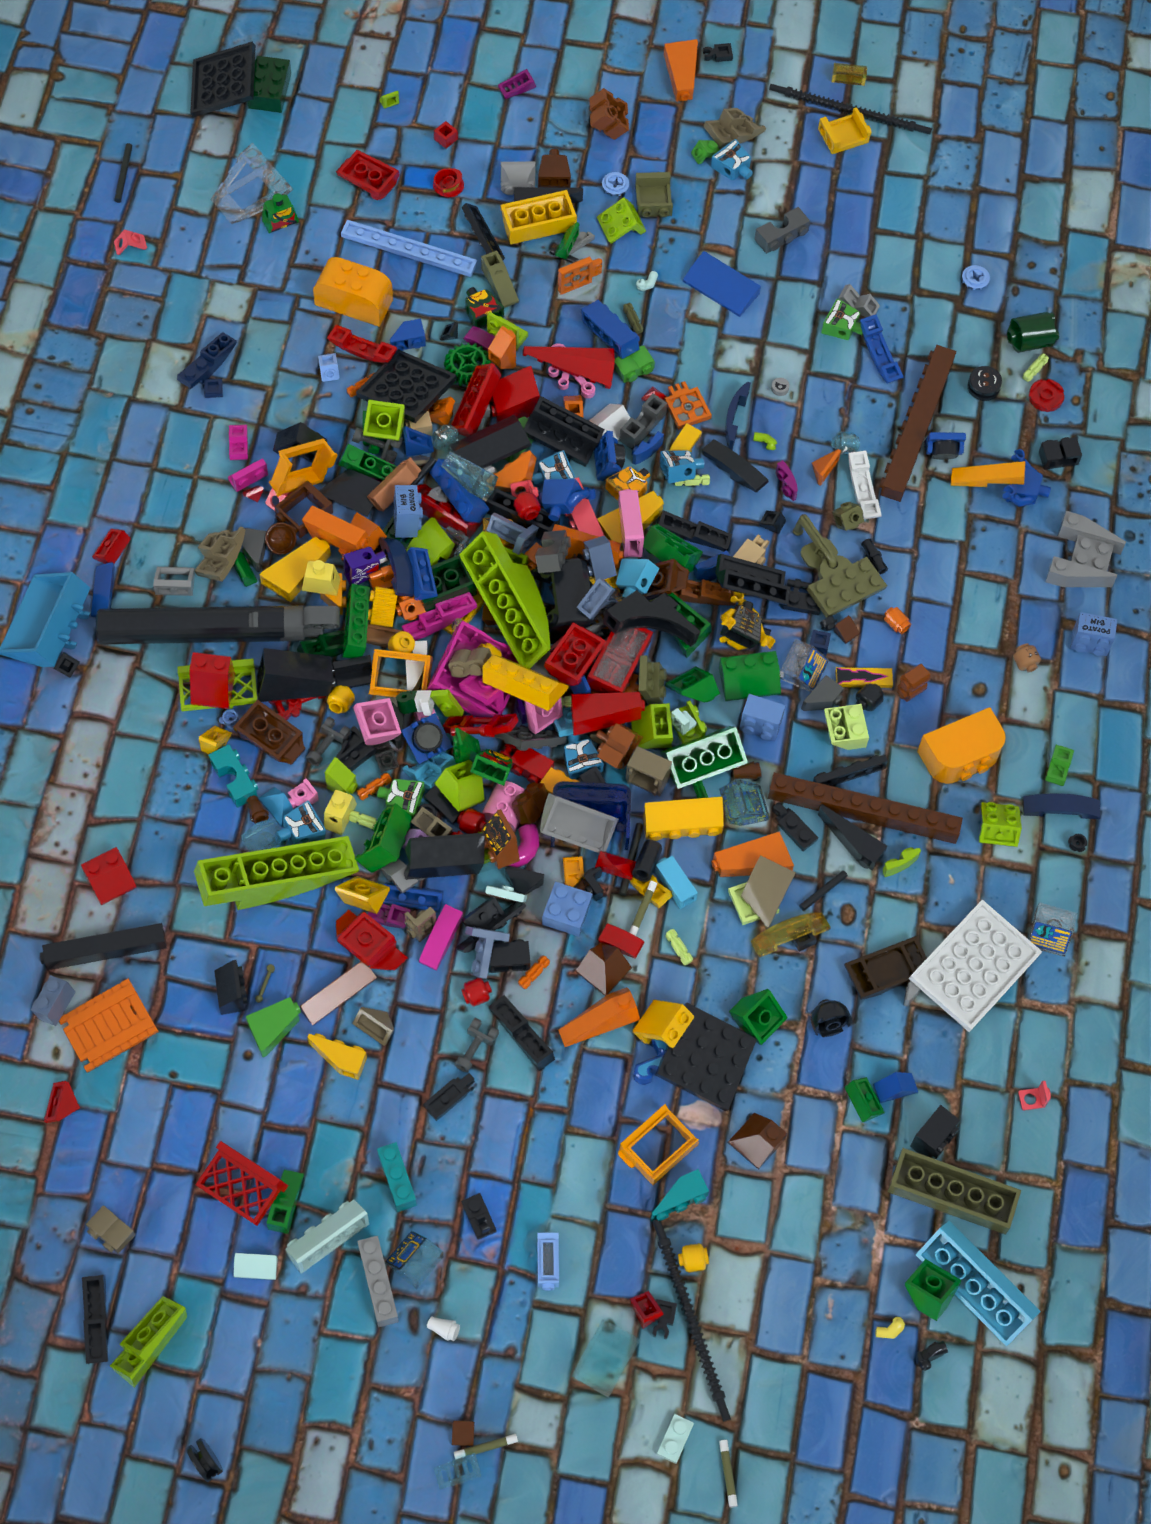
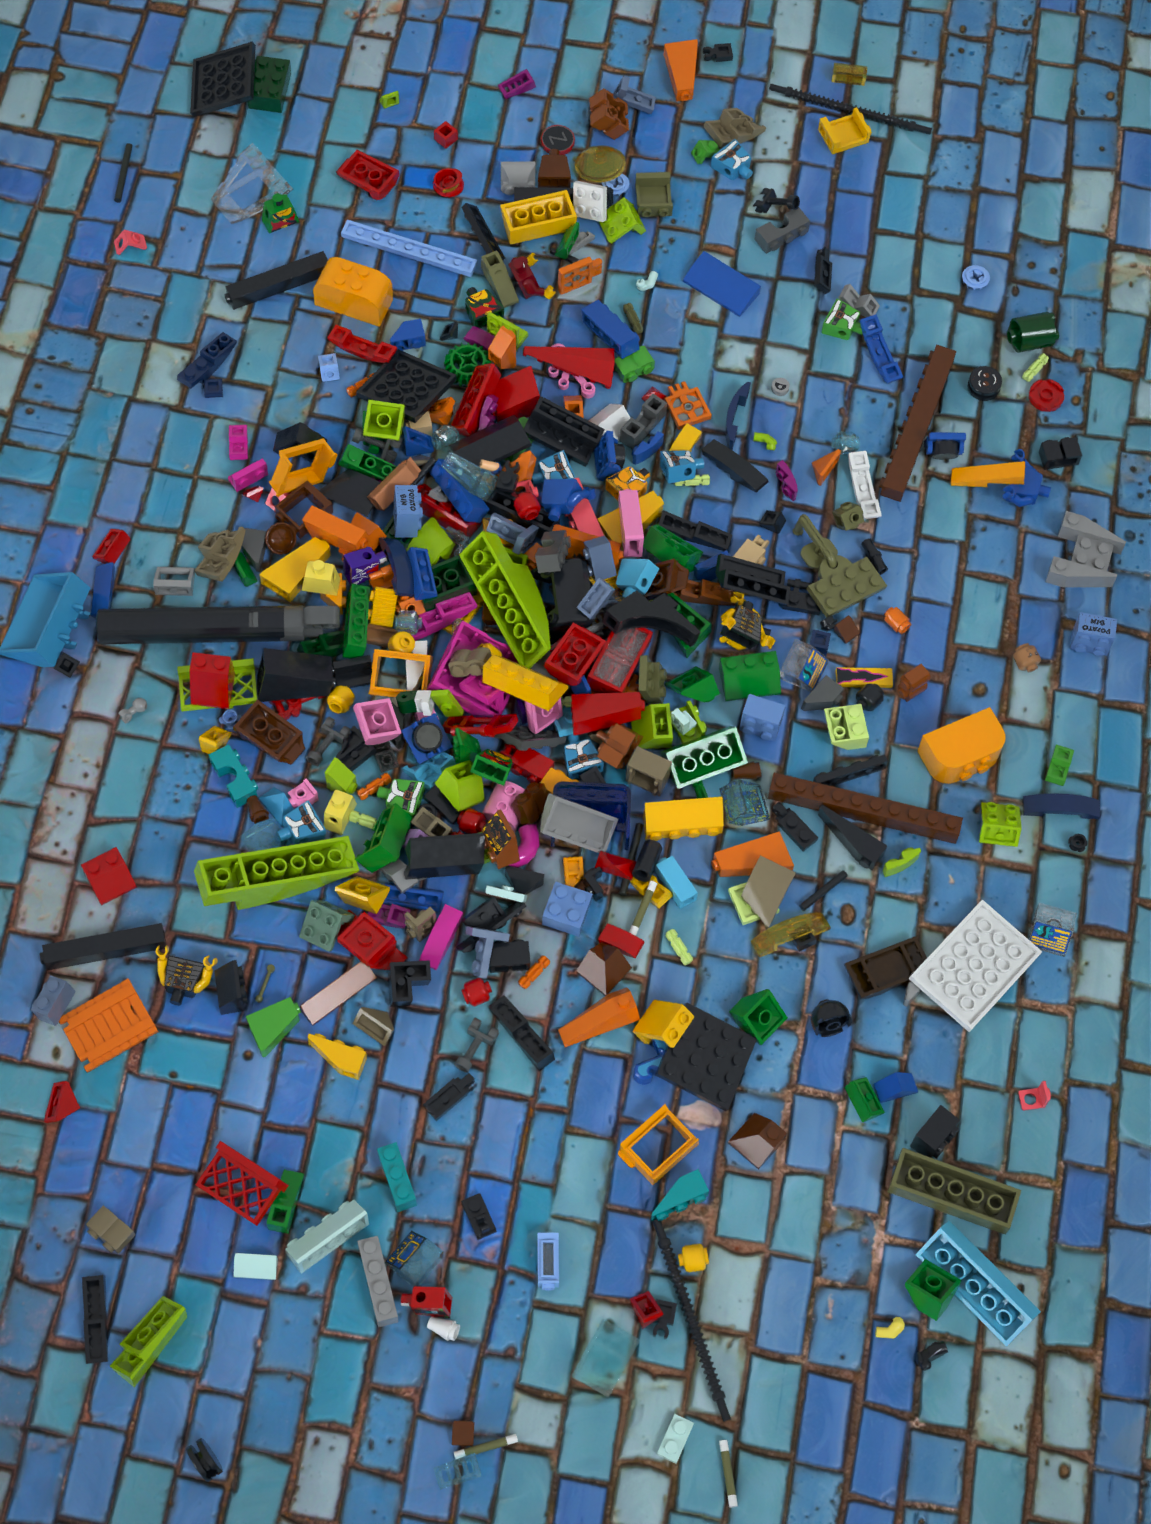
none -> light grey arm [119,698,147,724]
none -> torso [156,945,218,1006]
none -> black brick [224,251,328,310]
none -> sand green bracket [299,900,355,952]
none -> black brick [387,960,431,1007]
none -> clear light blue head [395,610,422,635]
none -> red torso [401,1286,453,1318]
none -> magenta slope [479,395,499,431]
none -> light nougat arm [479,459,502,475]
none -> black plate [496,460,520,493]
none -> dark red torso [508,253,556,299]
none -> black tile [541,125,575,155]
none -> white plate [573,181,613,222]
none -> clear yellow dish [575,145,626,182]
none -> sand blue bracket [613,76,656,114]
none -> black bar [753,188,800,213]
none -> black hinge [814,247,832,294]

